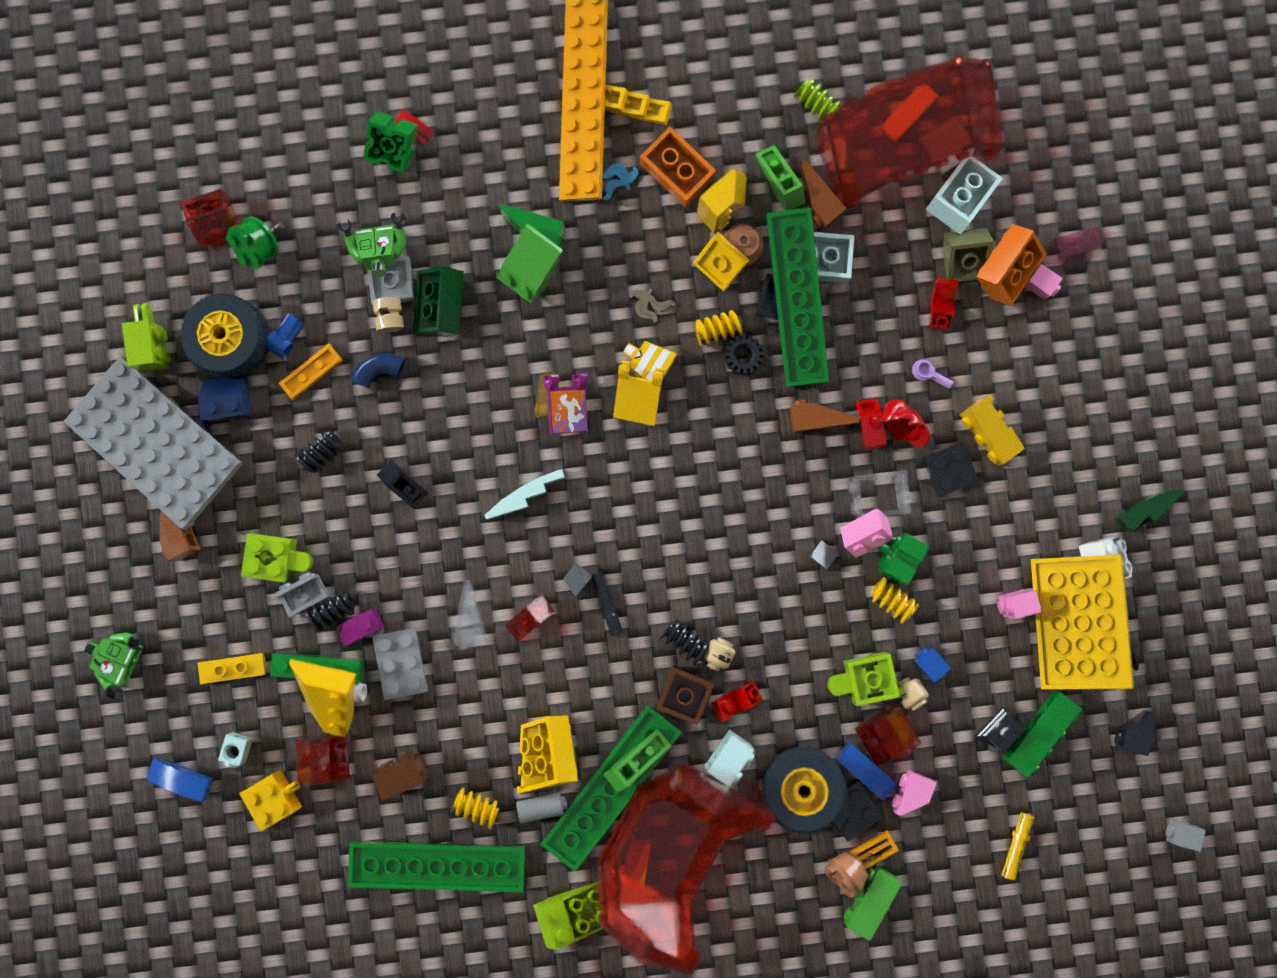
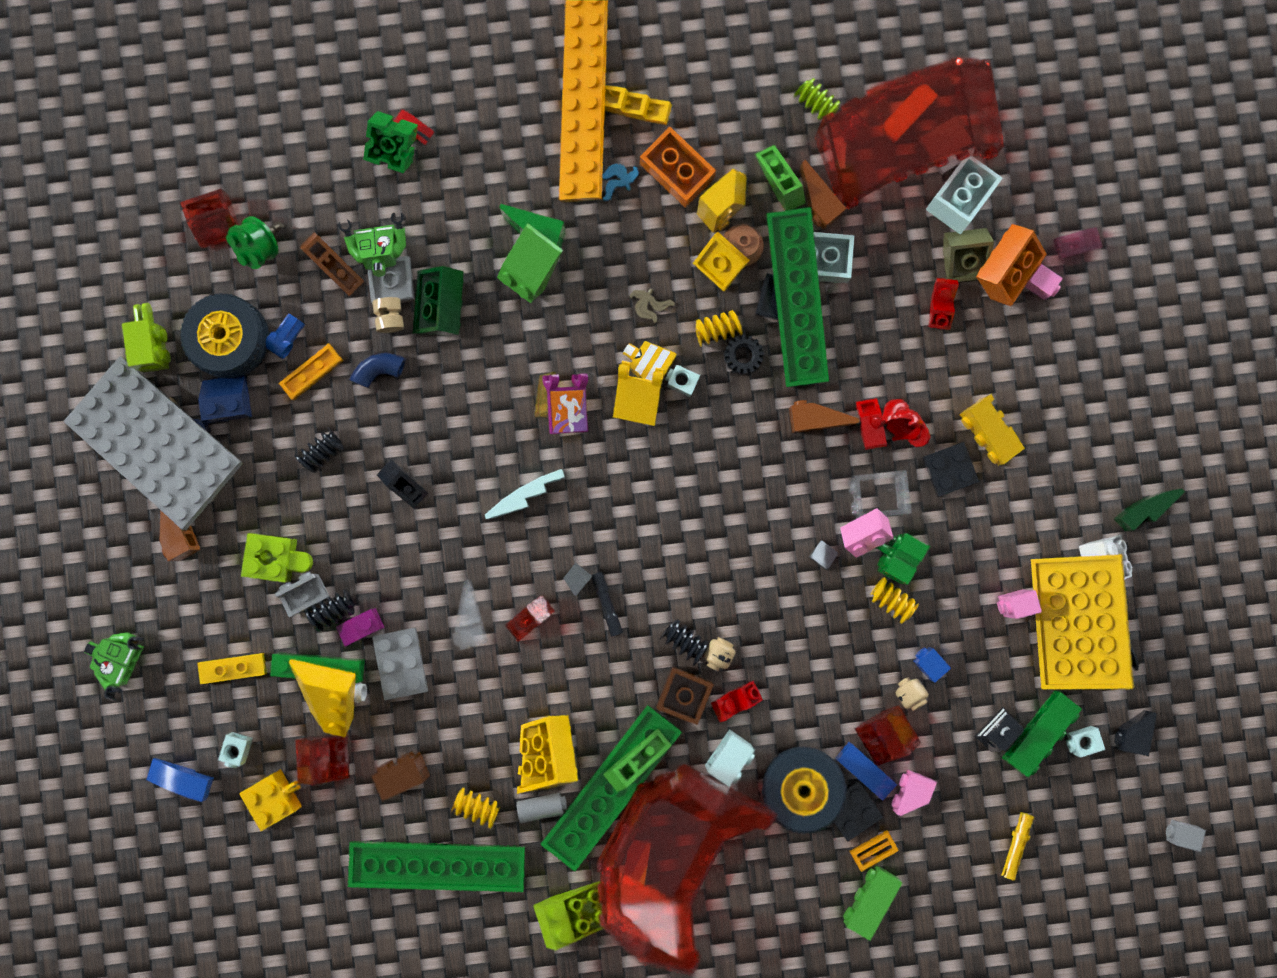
nougat cone [825,852,868,898] -> none
lime brick [828,652,900,706] -> none
lavender plate [912,359,953,389] -> none
none -> dark orange slope [300,232,364,296]
none -> light aqua brick [665,365,700,397]
none -> light aqua brick [1066,726,1105,757]

